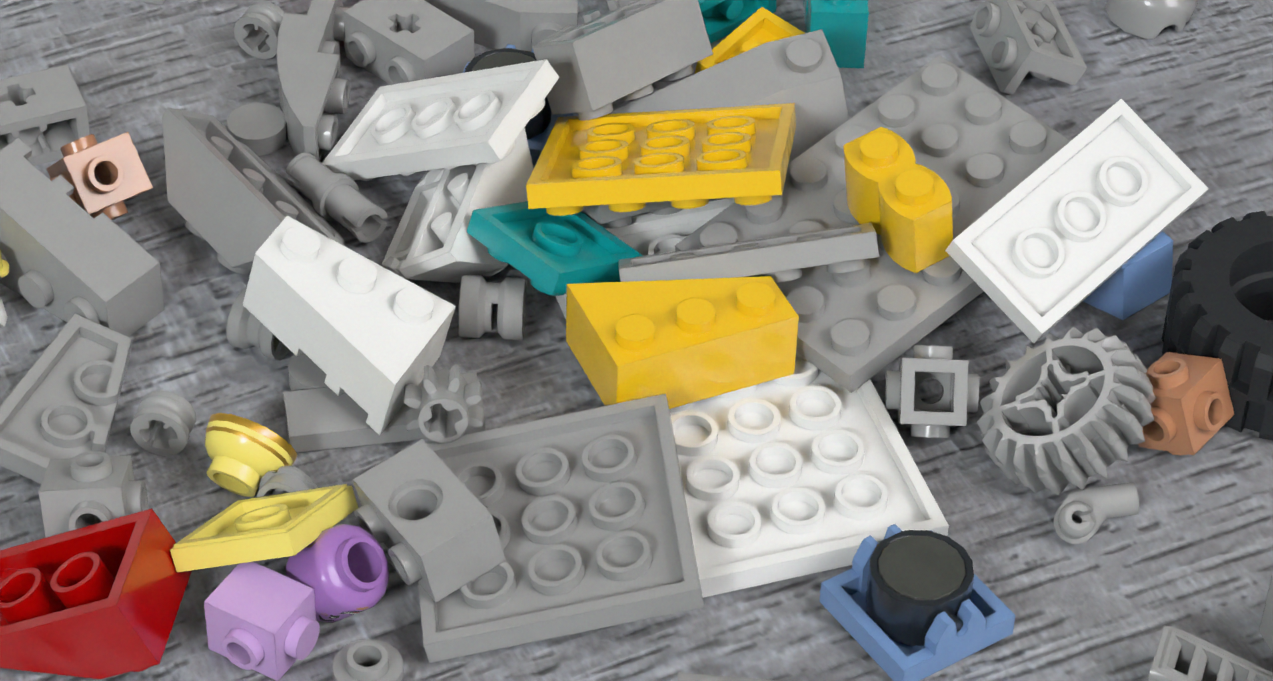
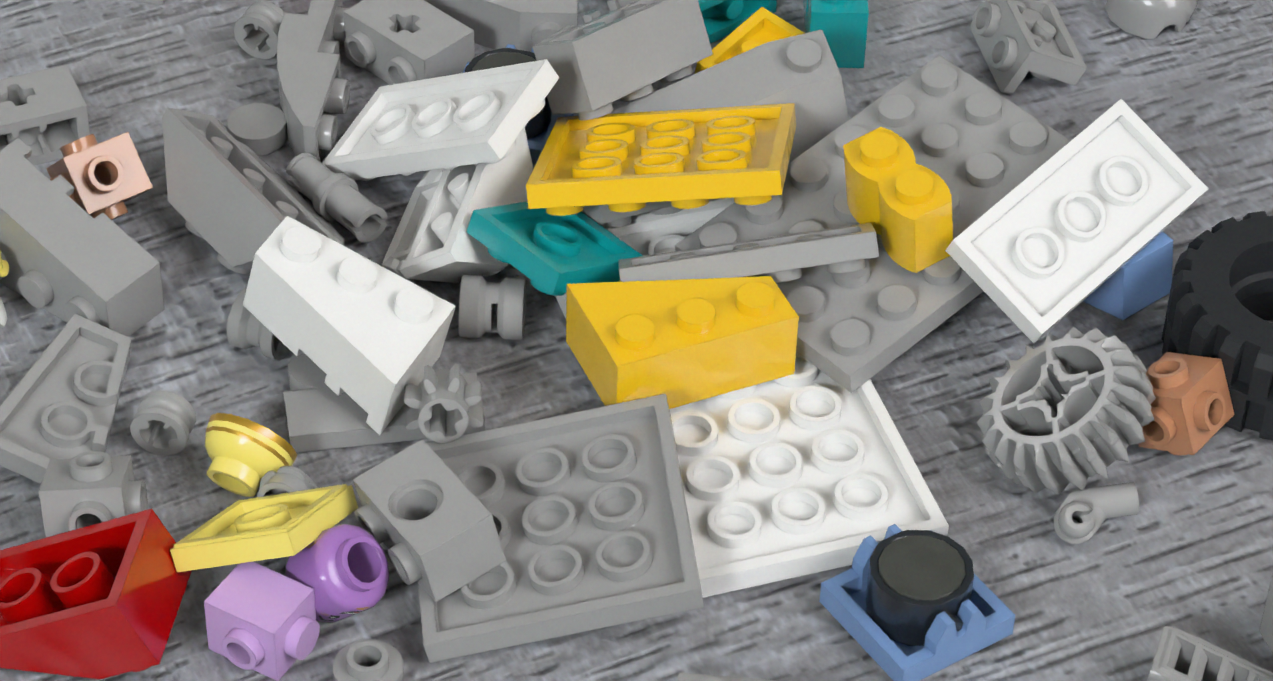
light grey brick [885,345,979,438] -> none

